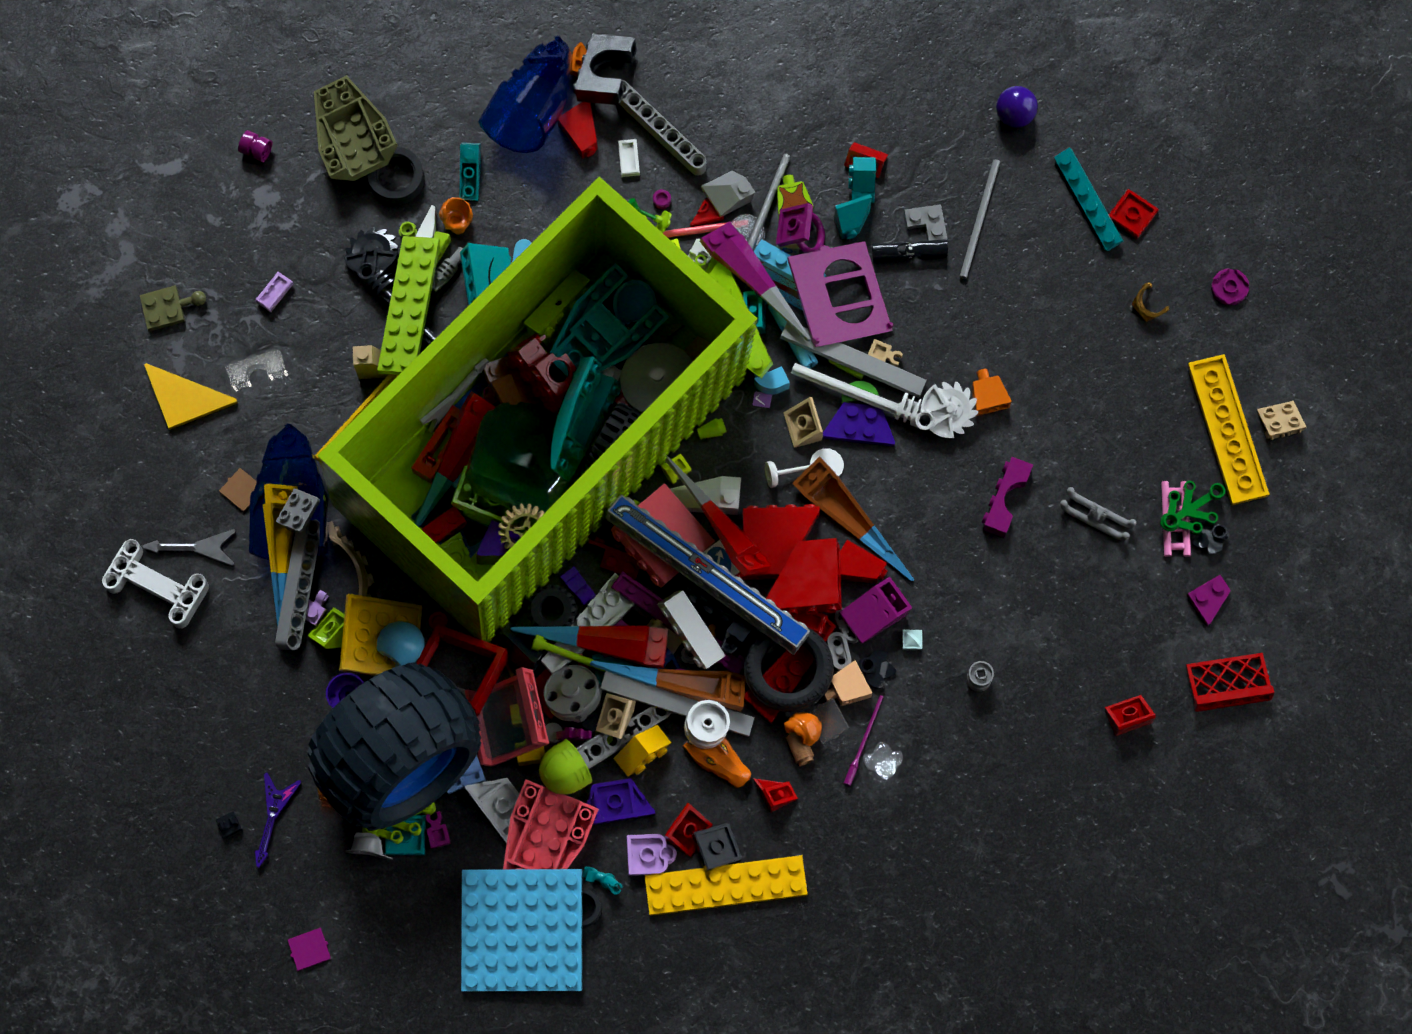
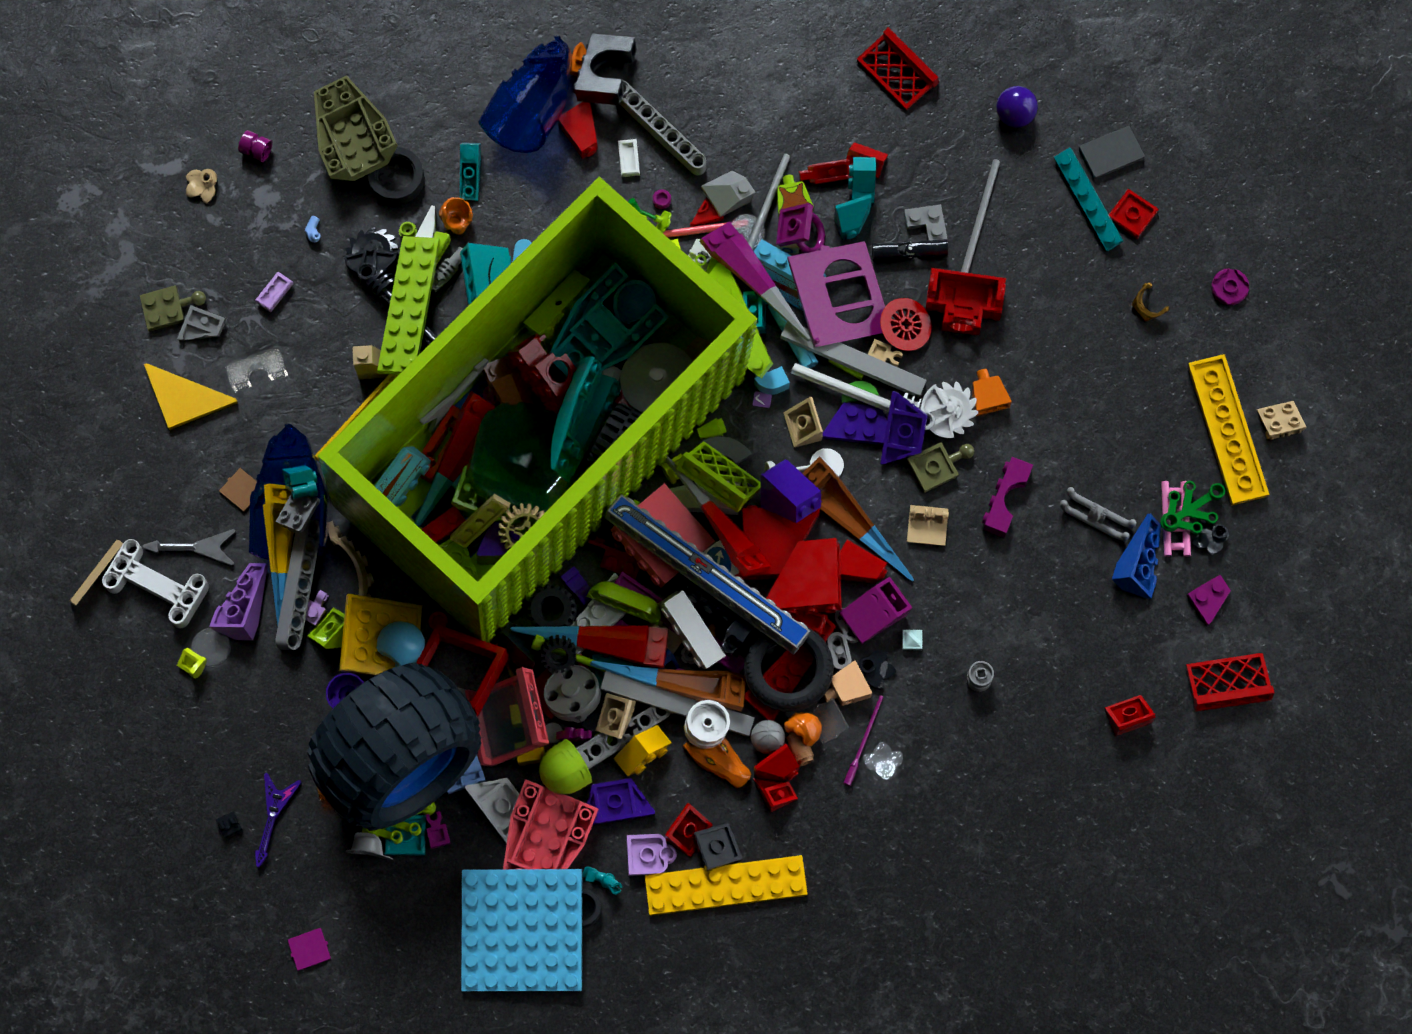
none -> tan tile [70,540,123,606]
none -> light grey wing [177,305,227,341]
none -> neon yellow tile [177,648,207,678]
none -> tan plate [186,169,217,204]
none -> clear tile [191,628,231,667]
none -> medium lavender wedge [209,563,268,640]
none -> teal hinge [282,465,318,499]
none -> light blue arm [305,216,321,243]
none -> medium azure slope [375,447,431,507]
none -> tan tile [450,494,510,548]
none -> black tyre [541,635,576,673]
none -> lime brick [586,581,661,625]
none -> lime fence [676,441,761,513]
none -> dark grey tile [700,437,752,465]
none -> light grey piece [751,720,785,754]
none -> red slope [754,744,800,781]
none -> dark purple slope [760,459,821,523]
none -> red hinge [799,159,851,184]
none -> red fence [857,27,939,110]
none -> red piece [880,298,932,351]
none -> dark purple wing [880,391,928,464]
none -> olive plate [907,442,974,493]
none -> tan hinge [907,505,949,546]
none -> red piece [925,268,1006,336]
none -> dark grey tile [1079,126,1145,180]
none -> blue wedge [1112,513,1161,599]

